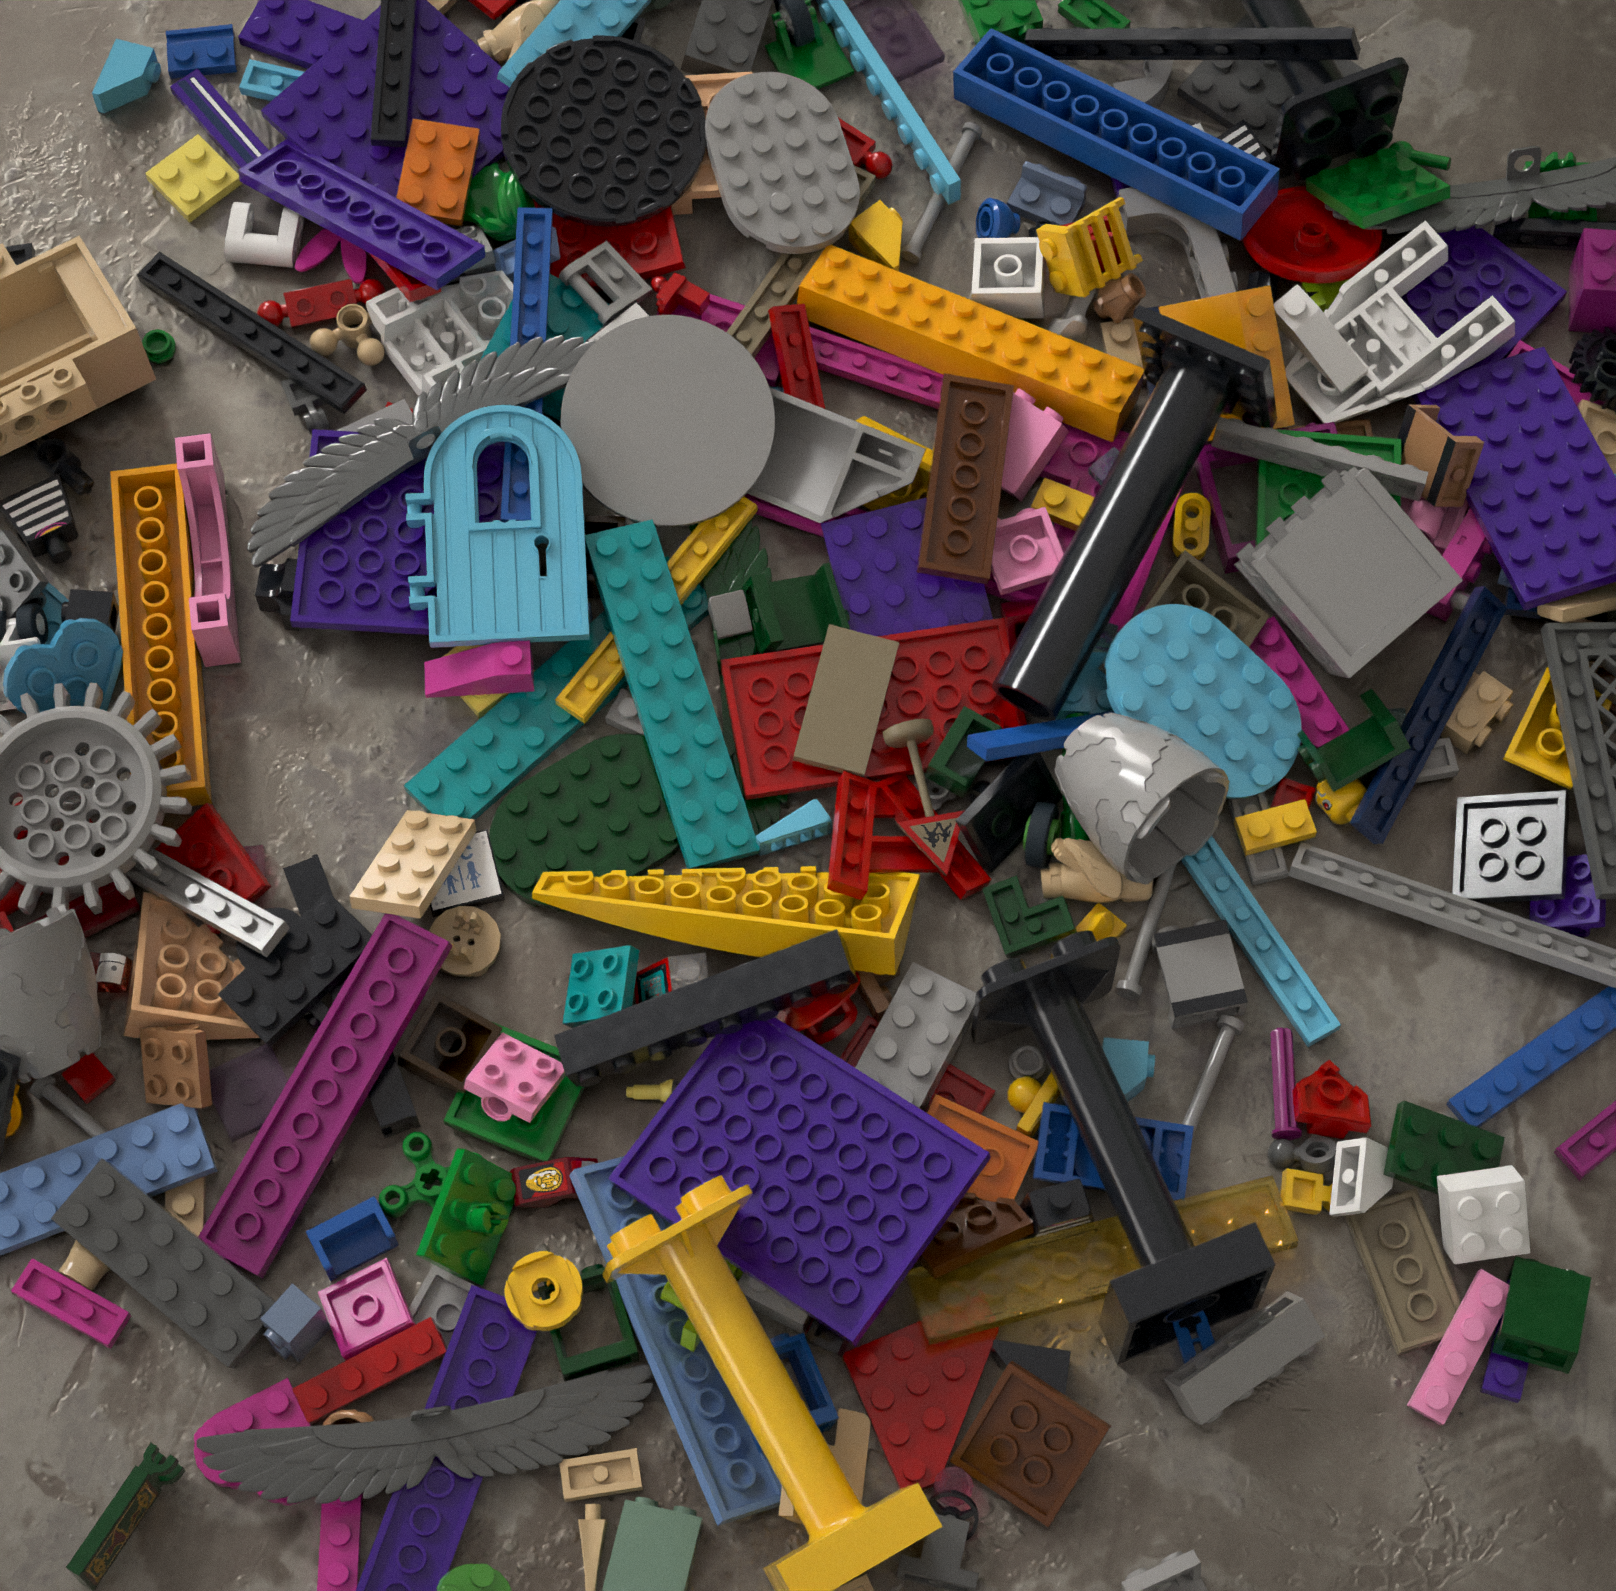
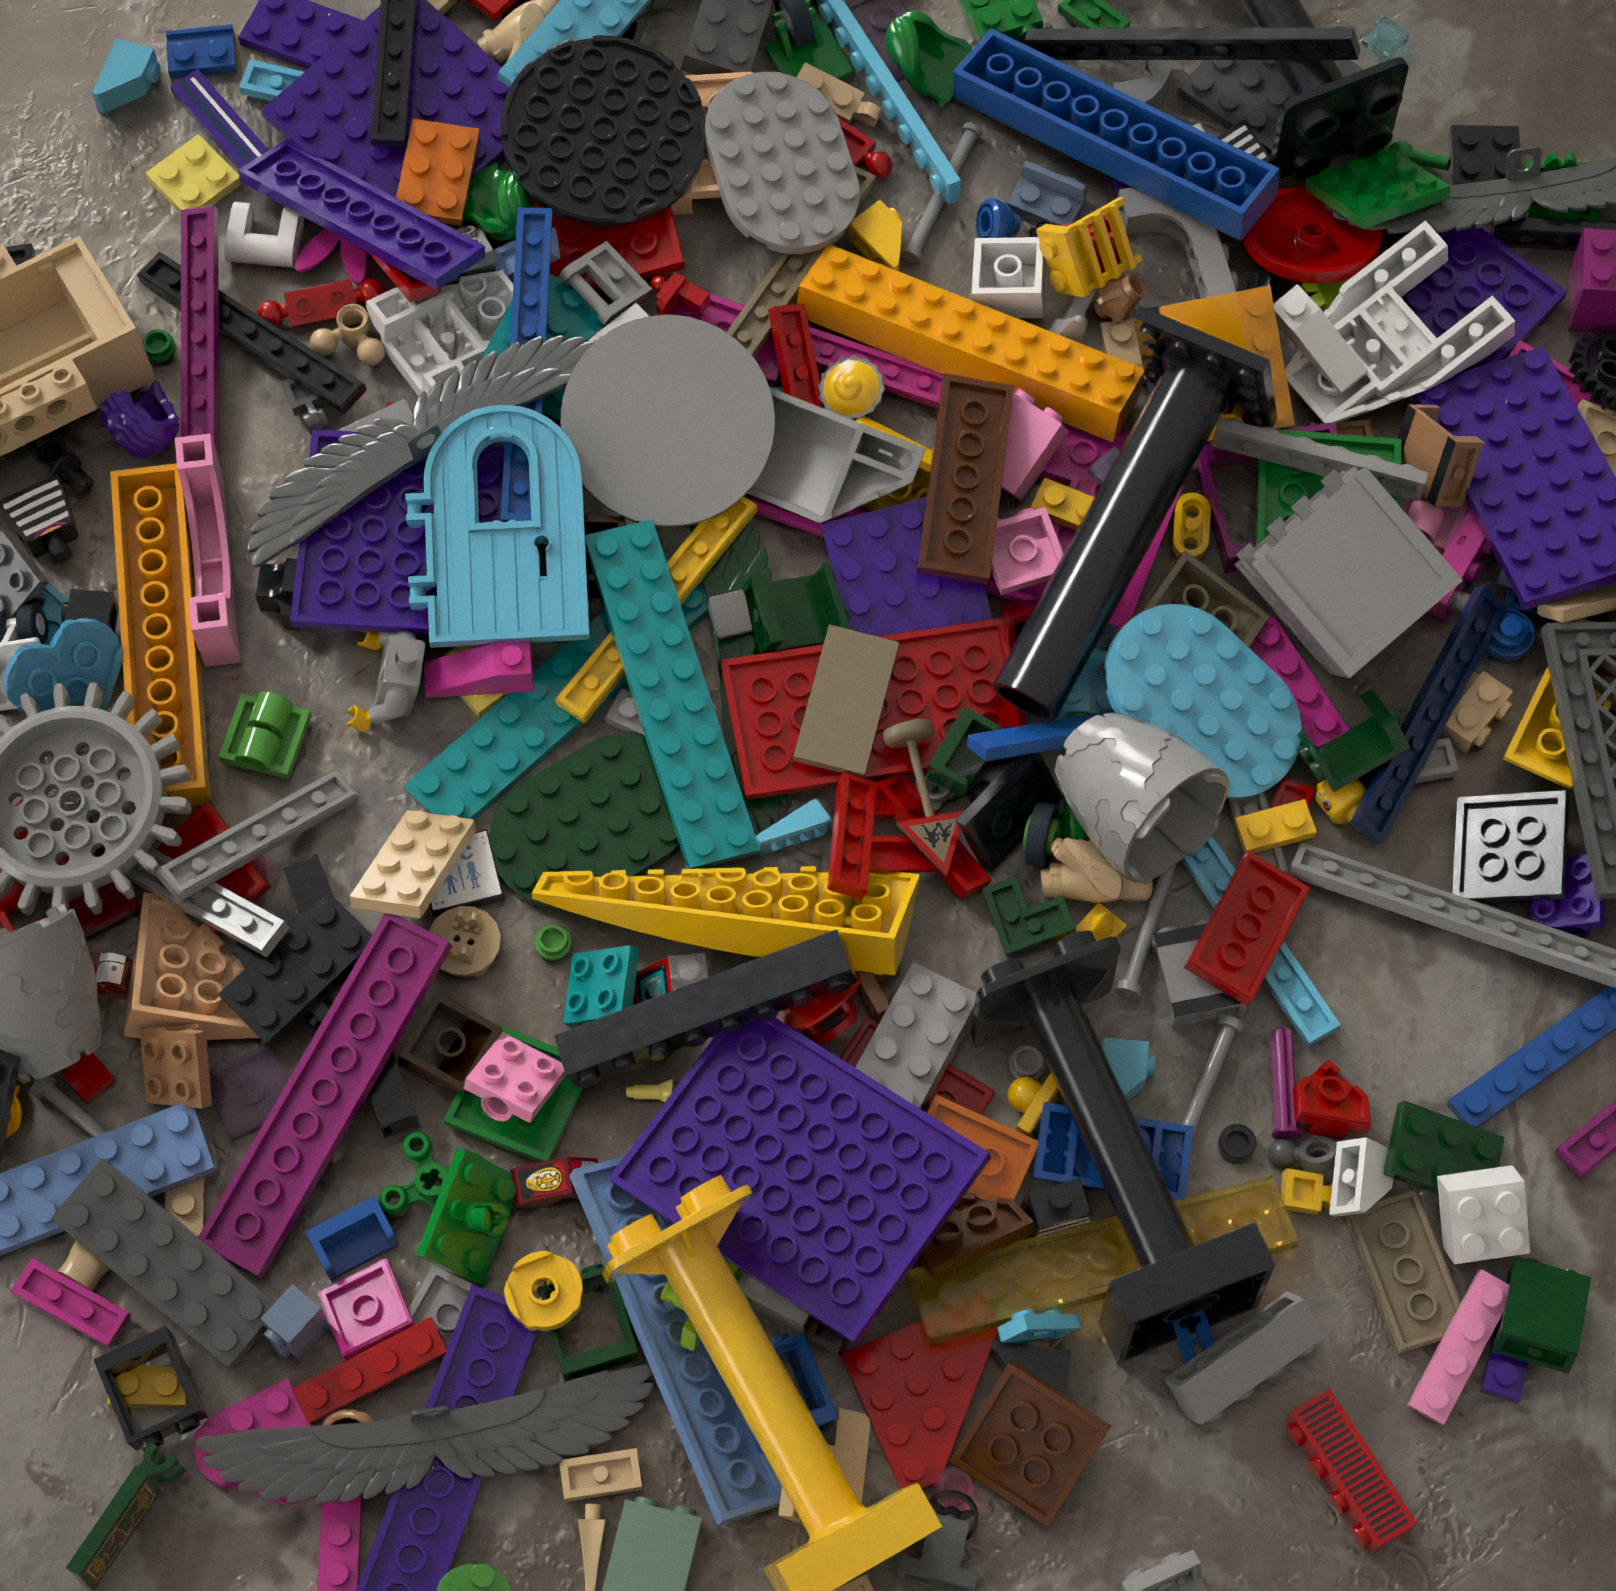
none -> black window [93,1326,208,1452]
none -> dark purple hair [98,380,179,459]
none -> yellow plate [107,1366,190,1408]
none -> light grey tile [156,769,358,902]
none -> magenta plate [181,205,219,458]
none -> bright green plate [218,691,312,780]
none -> light grey torso [346,631,425,732]
none -> bright green plate [535,924,572,961]
none -> tan plate [797,62,882,128]
none -> yellow piece [817,355,885,419]
none -> green piece [885,10,972,107]
none -> medium azure plate [995,1303,1082,1344]
none -> red tile [1183,850,1311,1007]
none -> black tile [1217,1124,1257,1164]
none -> red brick [1286,1388,1417,1555]
none -> clear light blue plate [1361,15,1410,61]
none -> black plate [1449,125,1521,185]
none -> blue plate [1485,609,1535,662]

